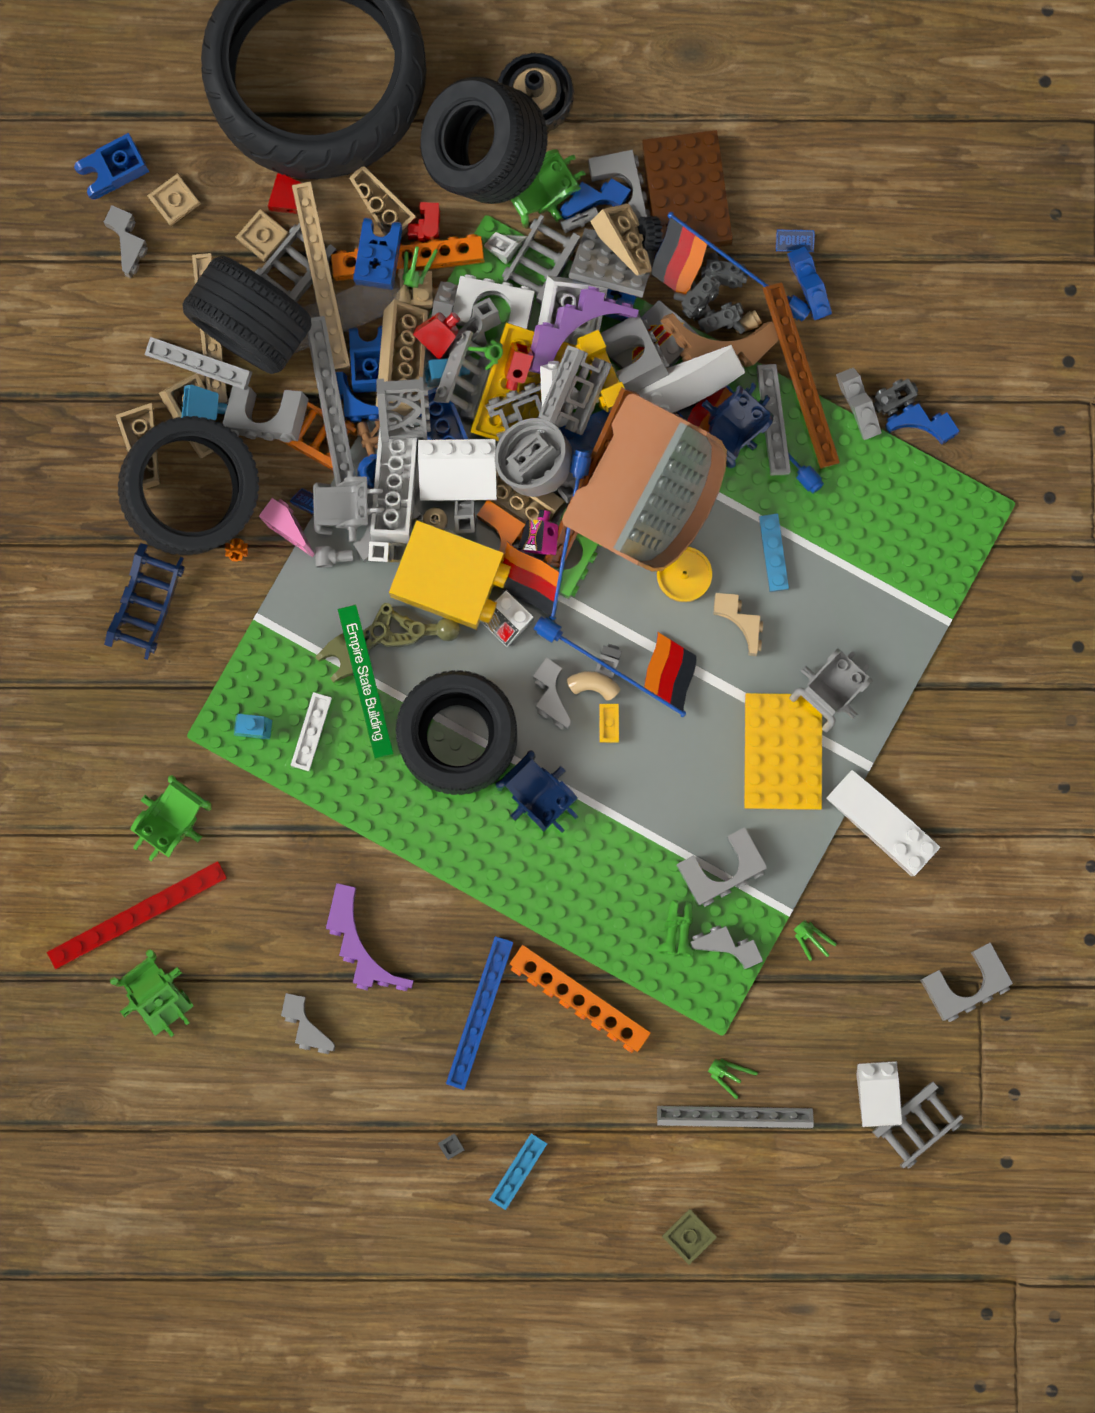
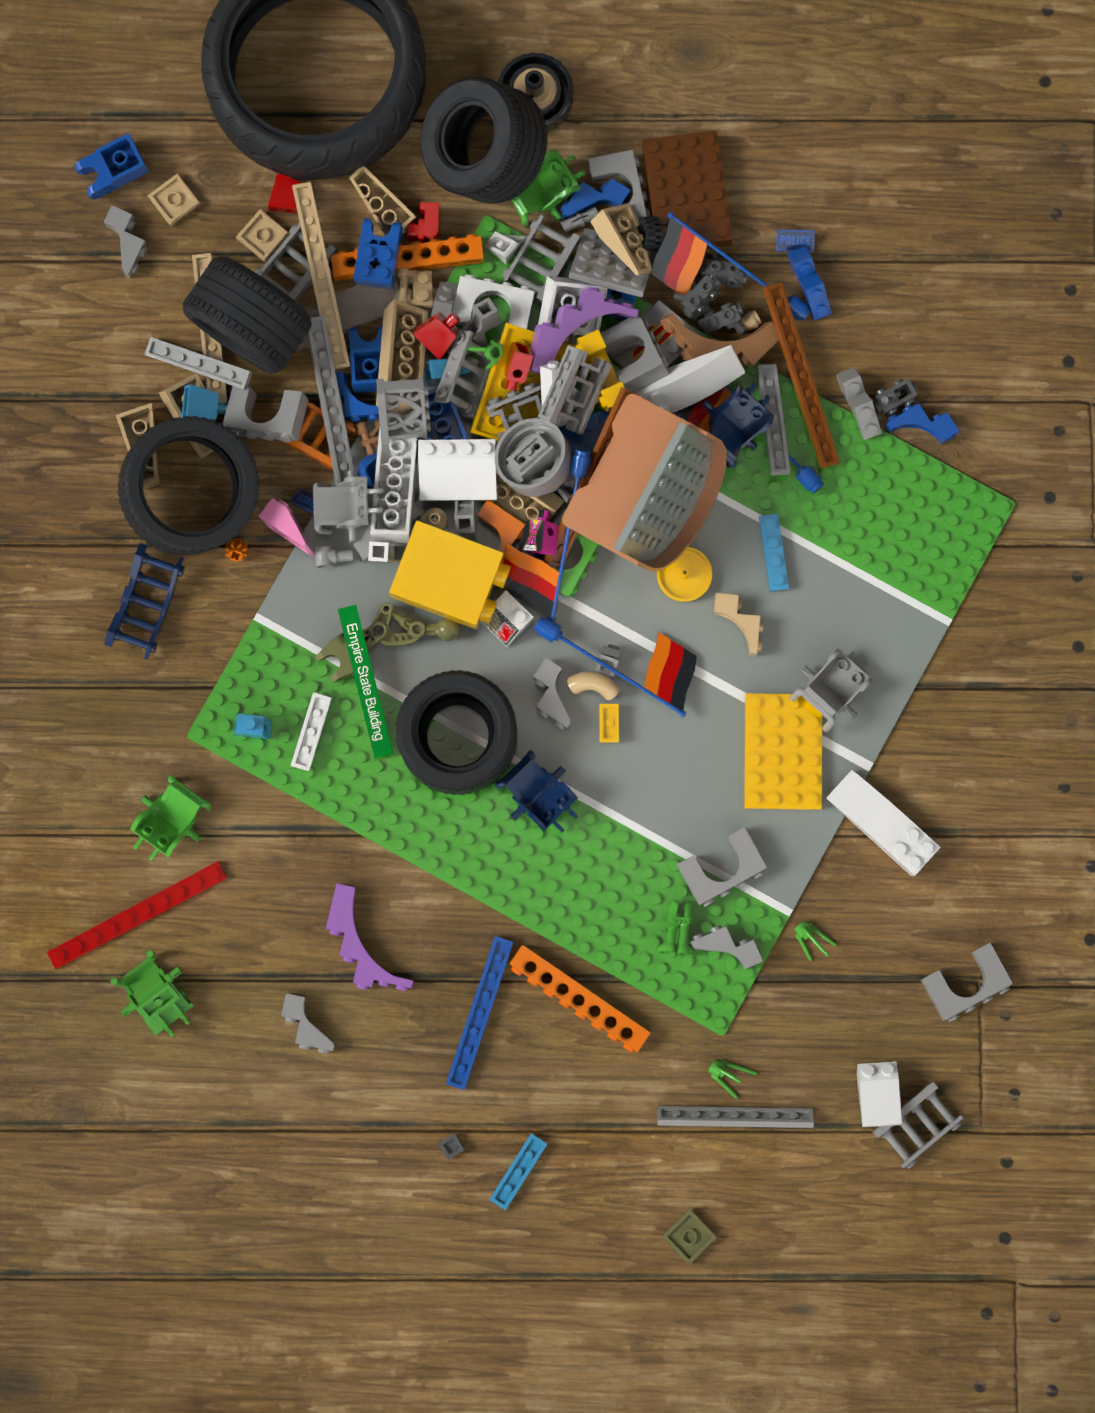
bright green plant [402,246,438,288] -> none

